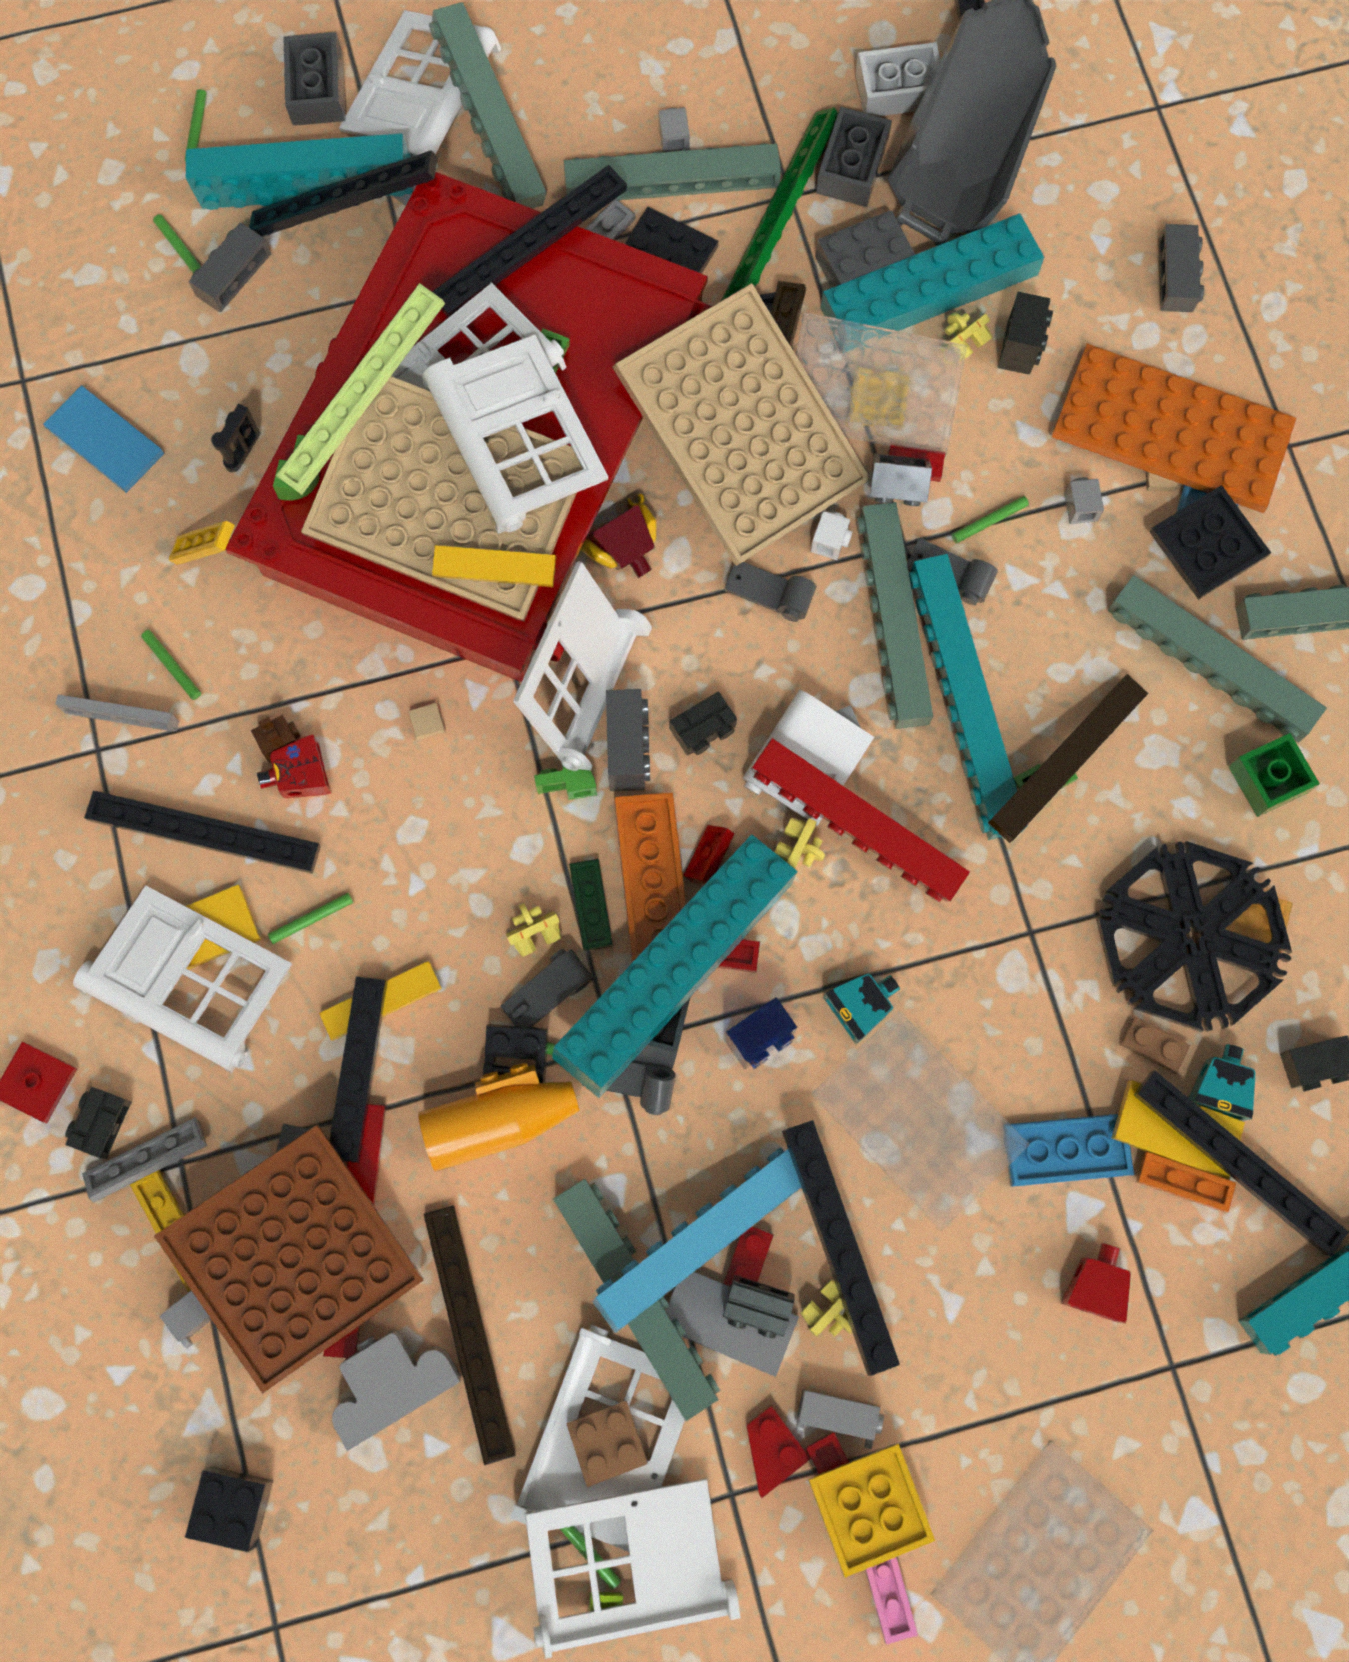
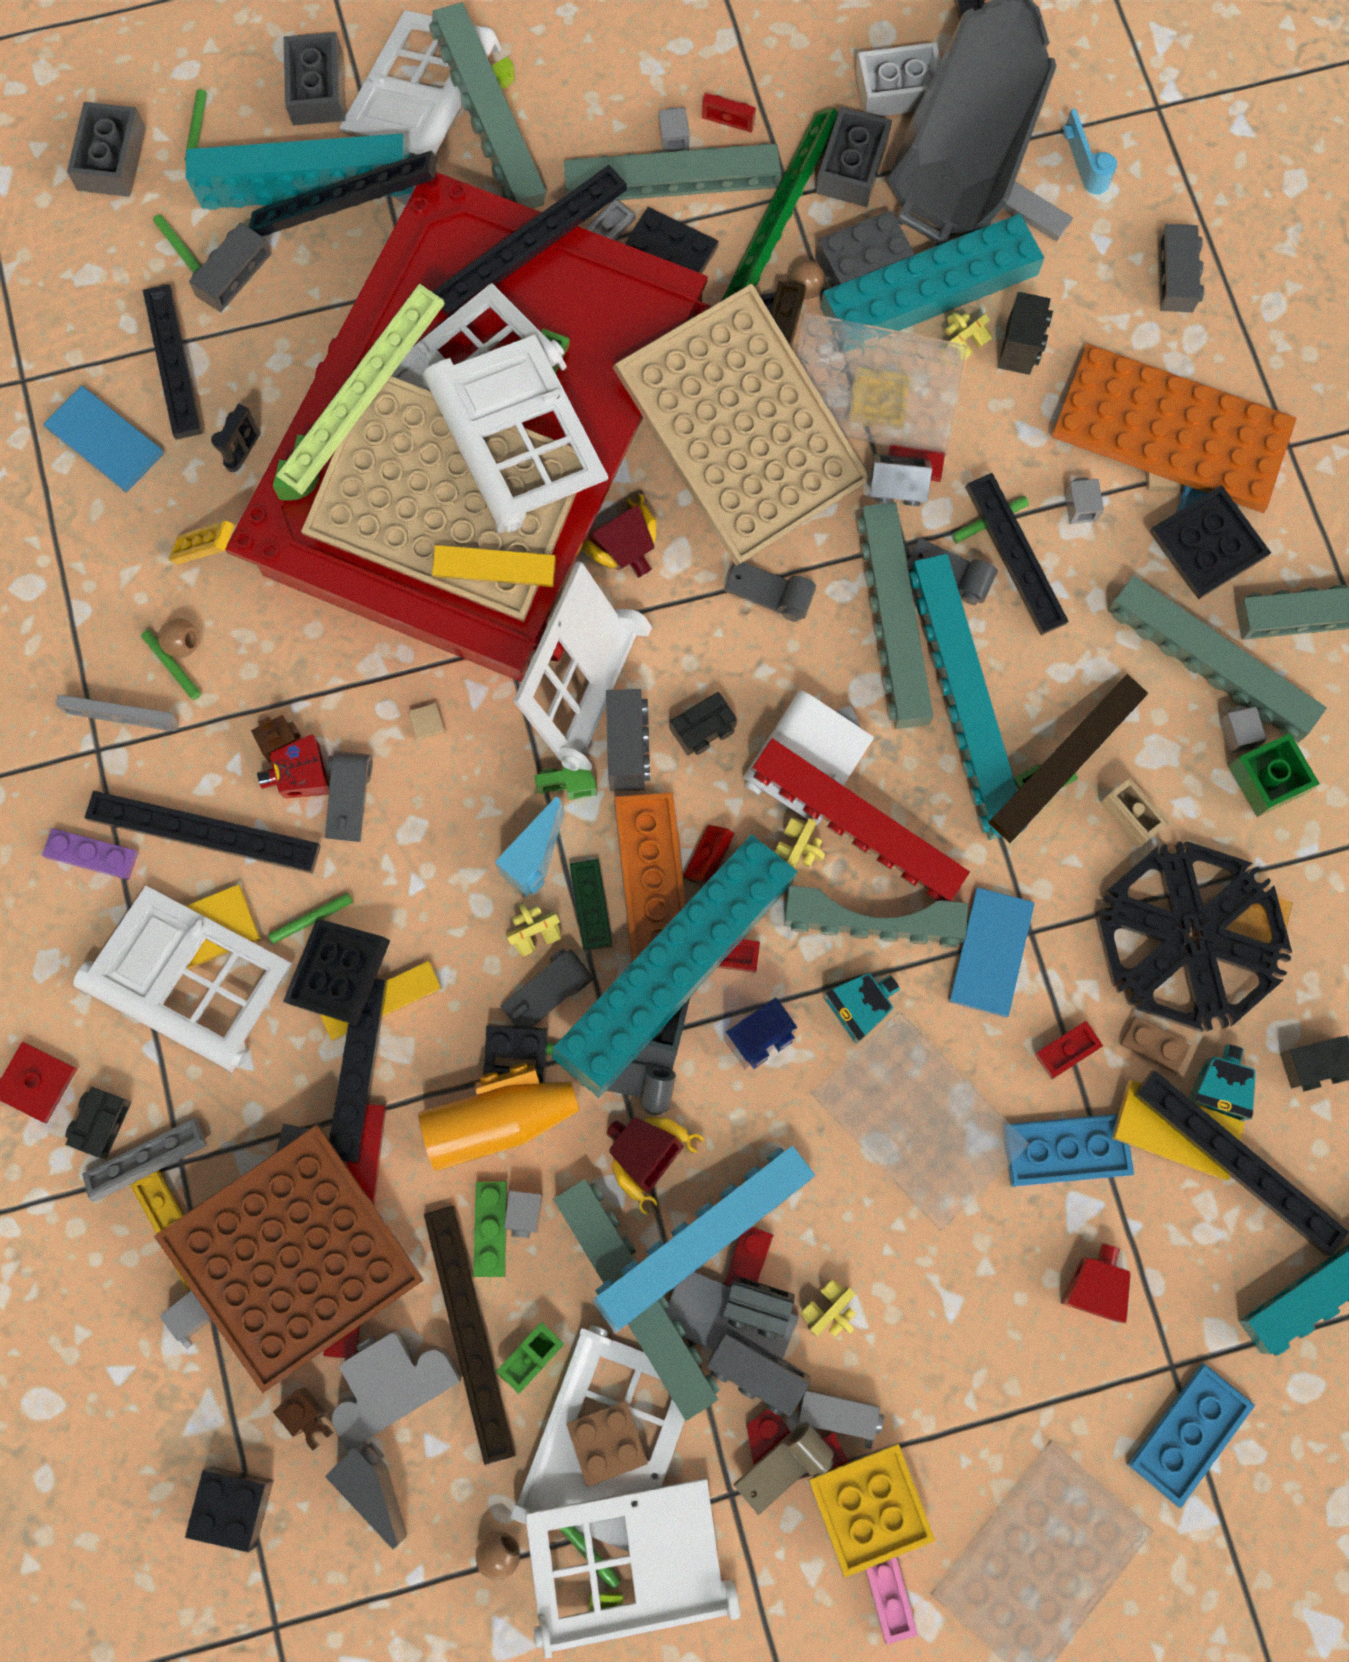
black plate [782,1120,900,1376] -> none
white brick [811,511,853,560] -> none
orange plate [1136,1152,1236,1213] -> none
none -> medium lavender plate [42,828,138,880]
none -> dark grey brick [67,102,146,197]
none -> black plate [143,284,203,440]
none -> medium nougat piece [158,618,199,658]
none -> reddish brown brick [273,1387,334,1451]
none -> black plate [283,918,391,1026]
none -> dark grey door [325,751,373,842]
none -> dark grey slope [325,1441,407,1550]
none -> bright green plate [473,1182,508,1277]
none -> medium nougat piece [475,1532,520,1580]
none -> lime plate [491,56,515,89]
none -> medium azure slope [495,797,564,898]
none -> bright green brick [496,1322,564,1395]
none -> light grey brick [504,1191,543,1238]
none -> dark red torso [607,1117,704,1215]
none -> red plate [702,93,756,133]
none -> dark grey brick [707,1326,810,1417]
none -> dark tan door [733,1422,834,1515]
none -> sand green arch [784,885,968,948]
none -> medium nougat piece [788,260,826,299]
none -> dark azure tile [949,887,1035,1018]
none -> black plate [965,472,1069,636]
none -> light grey tile [1002,182,1073,242]
none -> red plate [1034,1021,1103,1080]
none -> medium azure door [1062,109,1117,195]
none -> tan brick [1101,778,1169,848]
none -> dark azure tile [1127,1363,1255,1509]
none -> light grey brick [1220,706,1267,754]

